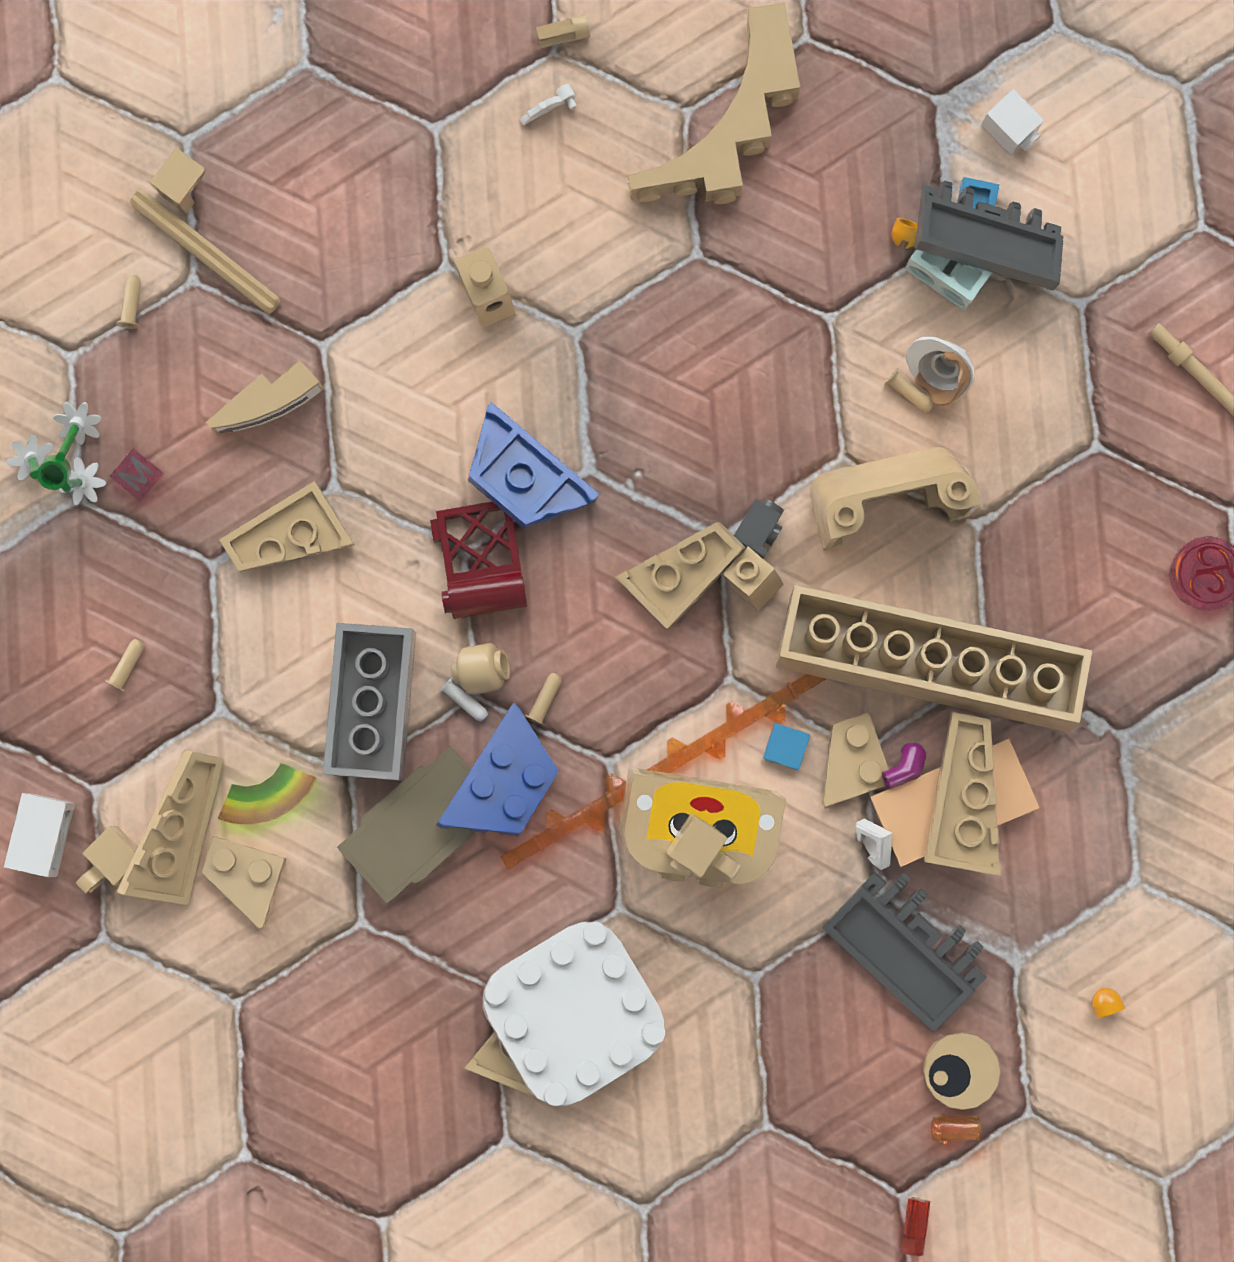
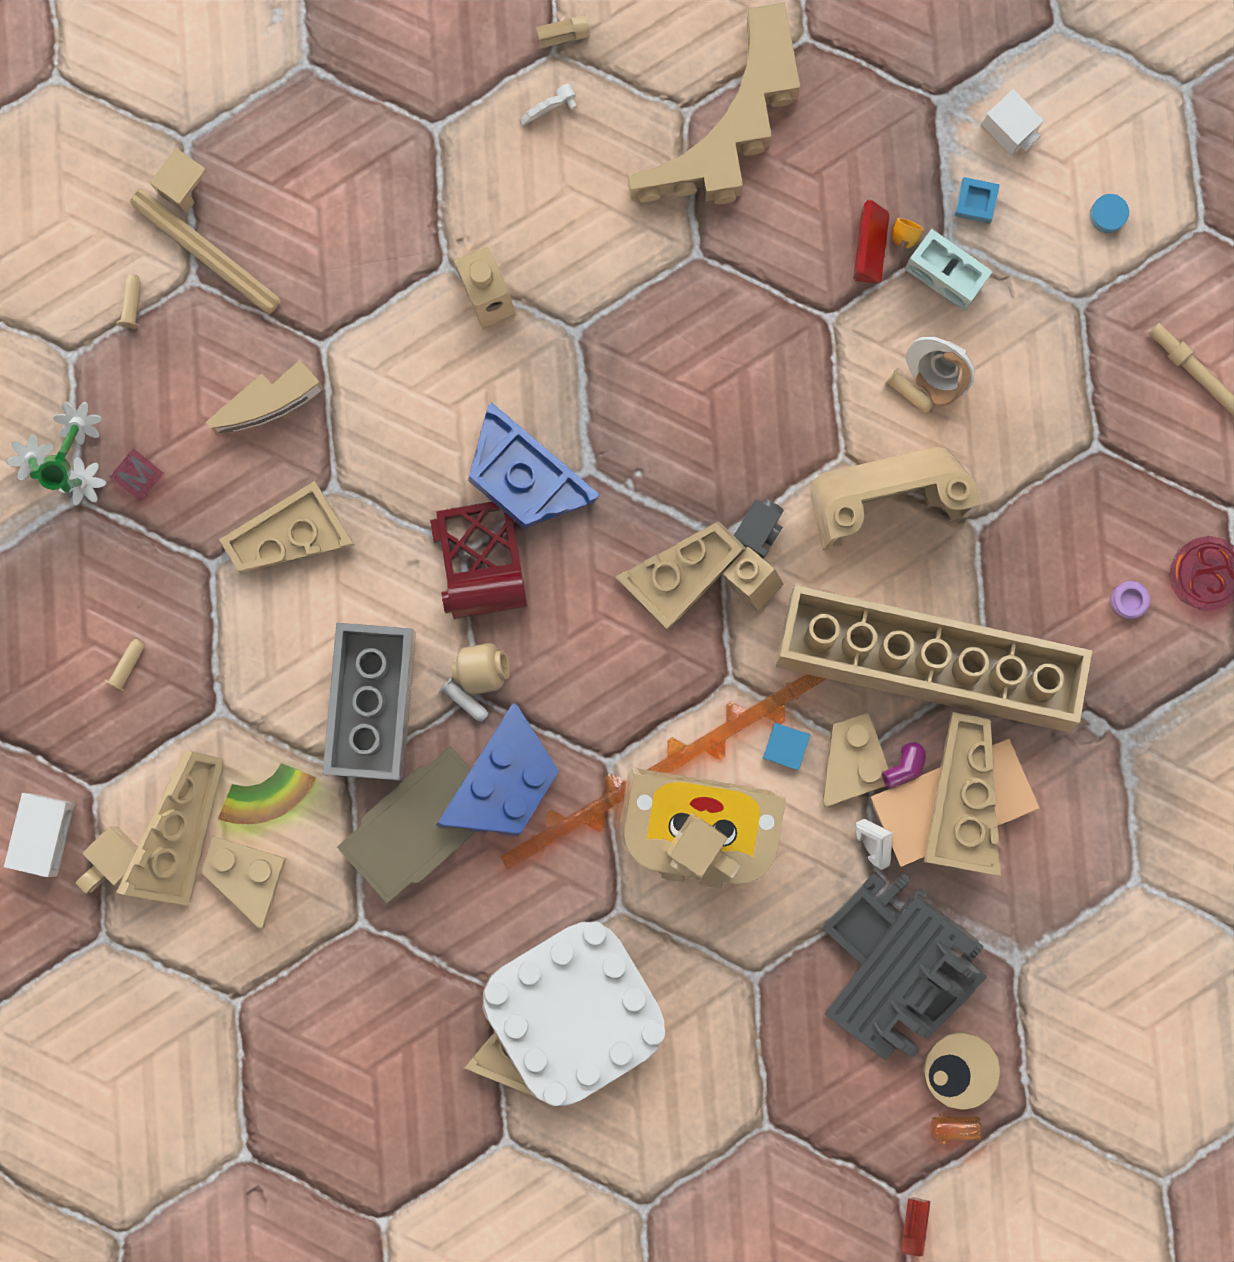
tan piece [525,673,562,726] -> none
dark grey hinge [915,180,1064,291] -> none
light orange hinge [1092,988,1125,1019] -> none
none -> dark grey hinge [825,894,980,1060]
none -> red slope [853,200,889,284]
none -> dark azure tile [1090,194,1129,233]
none -> lavender tile [1110,581,1150,620]

